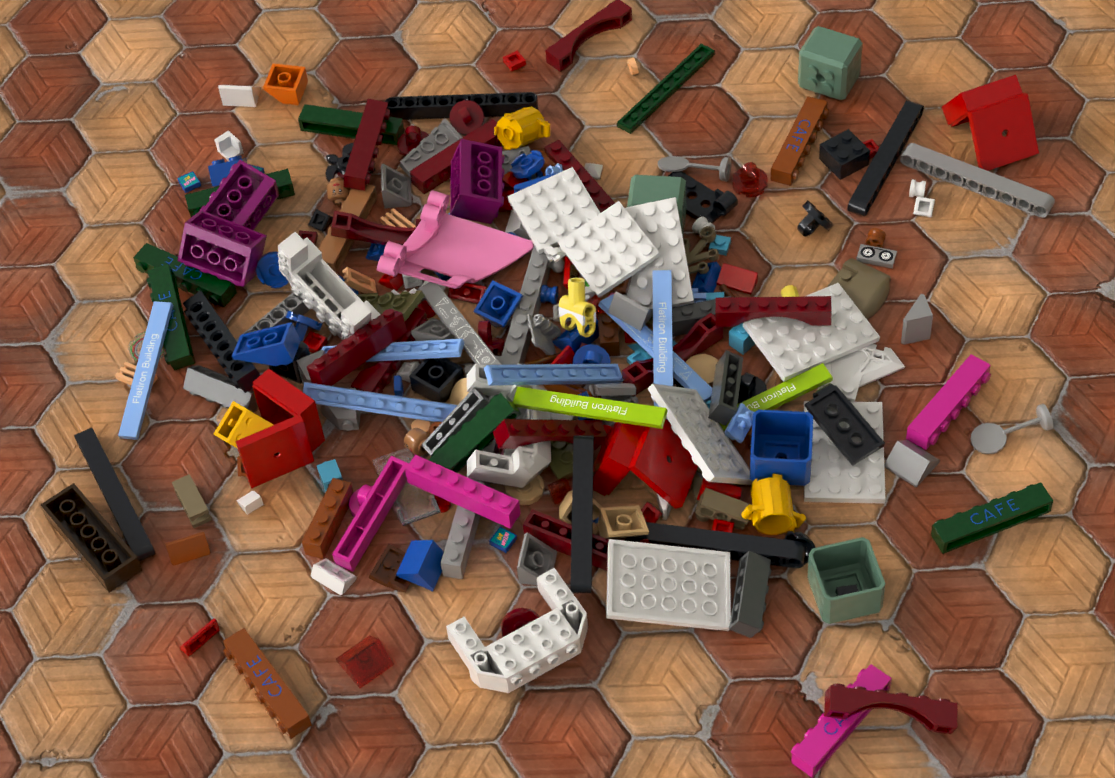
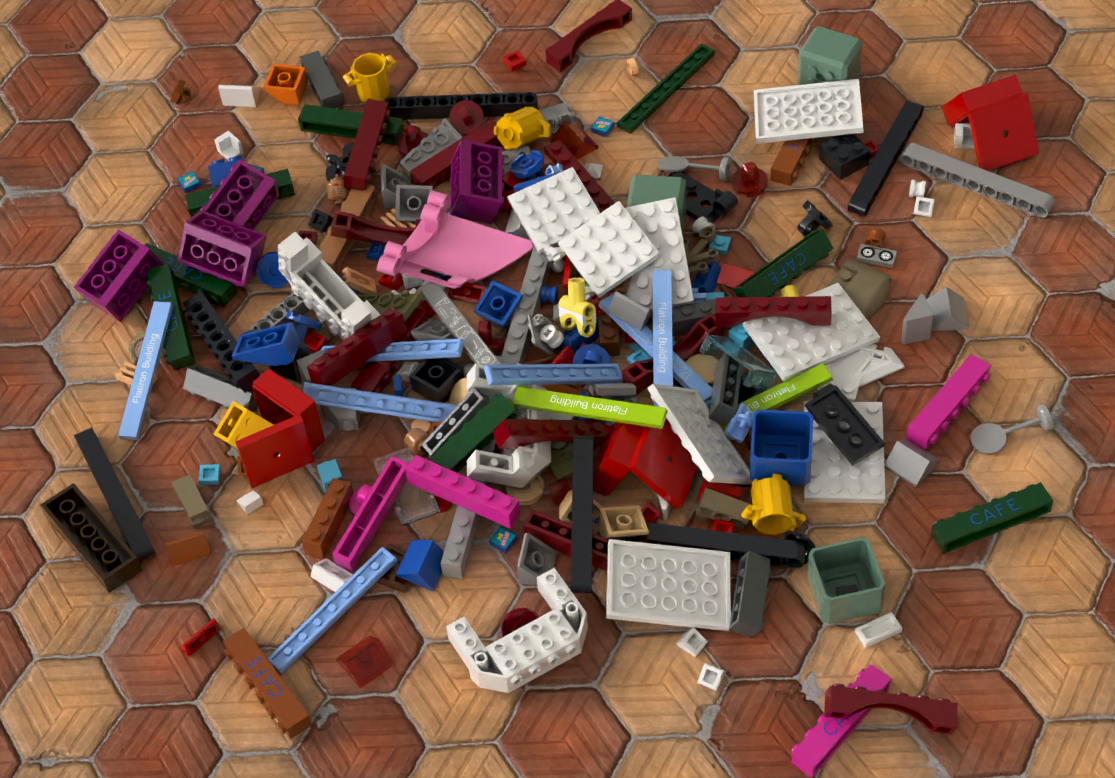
none -> magenta brick [74,229,164,322]
none -> dark orange tile [170,79,191,103]
none -> medium azure plate [198,464,221,485]
none -> light blue tile [267,547,397,675]
none -> dark grey brick [300,51,344,108]
none -> yellow container [343,53,397,102]
none -> light grey slope [395,185,433,222]
none -> light grey hinge [539,103,577,135]
none -> white wheel [540,325,564,348]
none -> clear red slope [550,121,599,159]
none -> tile [591,116,614,137]
none -> white slope [676,627,708,657]
none -> white slope [697,663,726,691]
none -> clear light blue panel [699,334,777,389]
none -> dark green brick [733,230,834,297]
none -> white plate [754,79,864,144]
none -> white tile [855,612,902,648]
none -> light grey slope [926,287,969,331]
none -> white panel [954,123,975,149]

